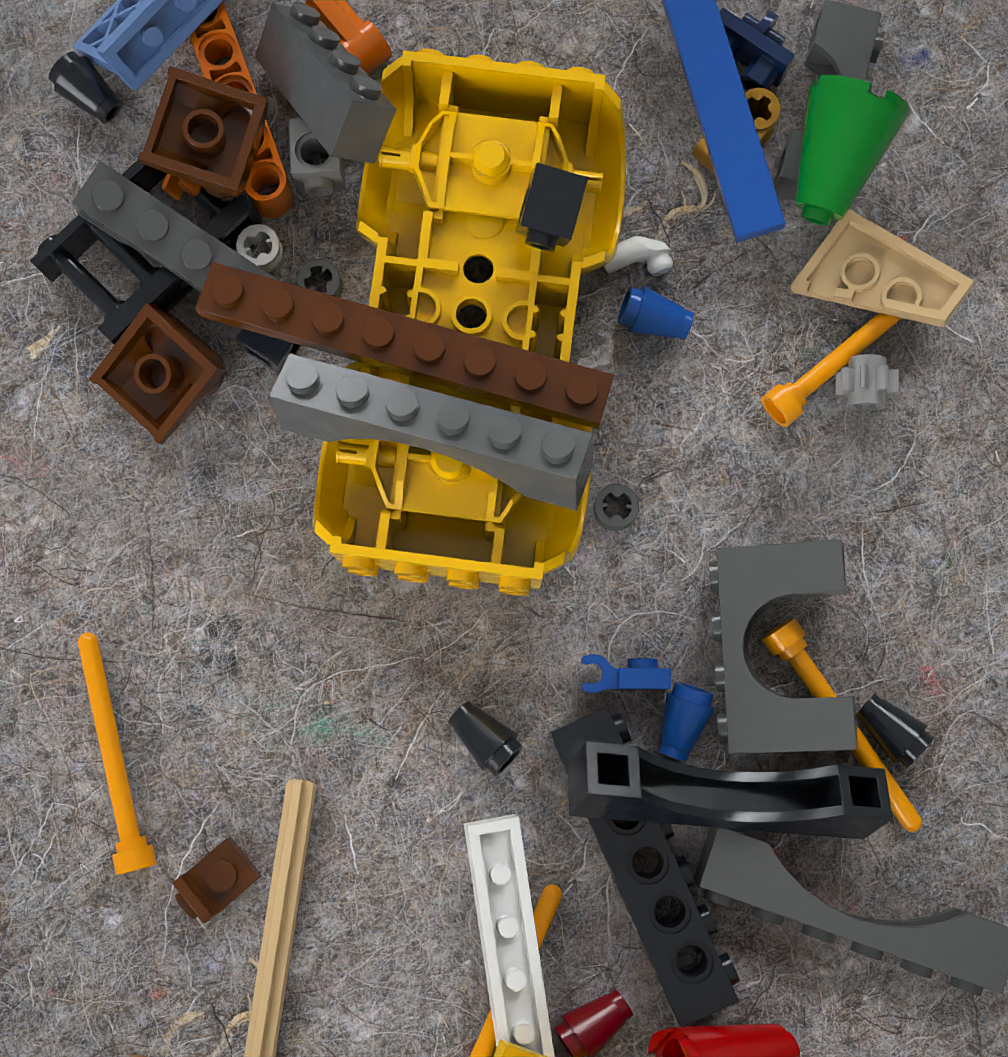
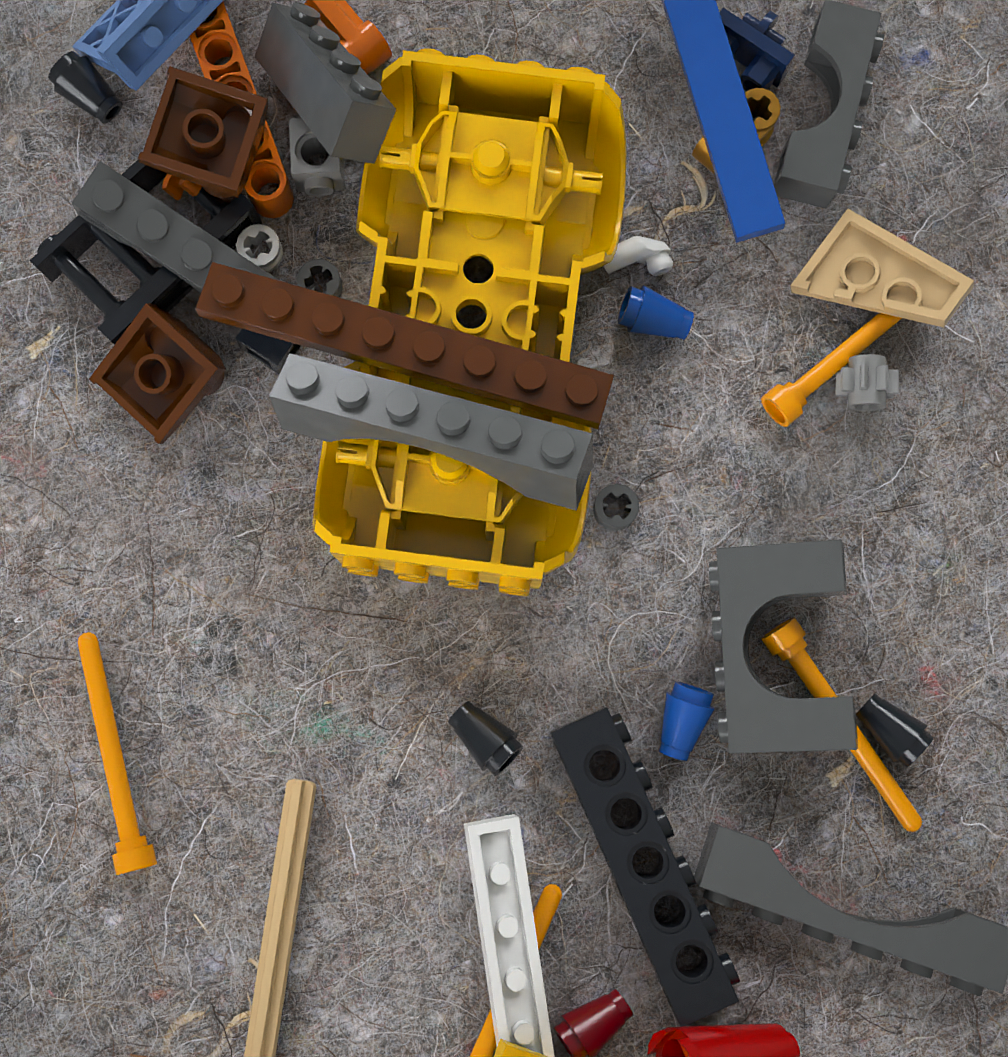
reddish brown bracket [172,836,262,923] -> none
black brick [515,163,588,252] -> none
black arch [567,741,893,839] -> none
blue plate [581,654,671,693] -> none
green cone [795,75,910,226] -> none

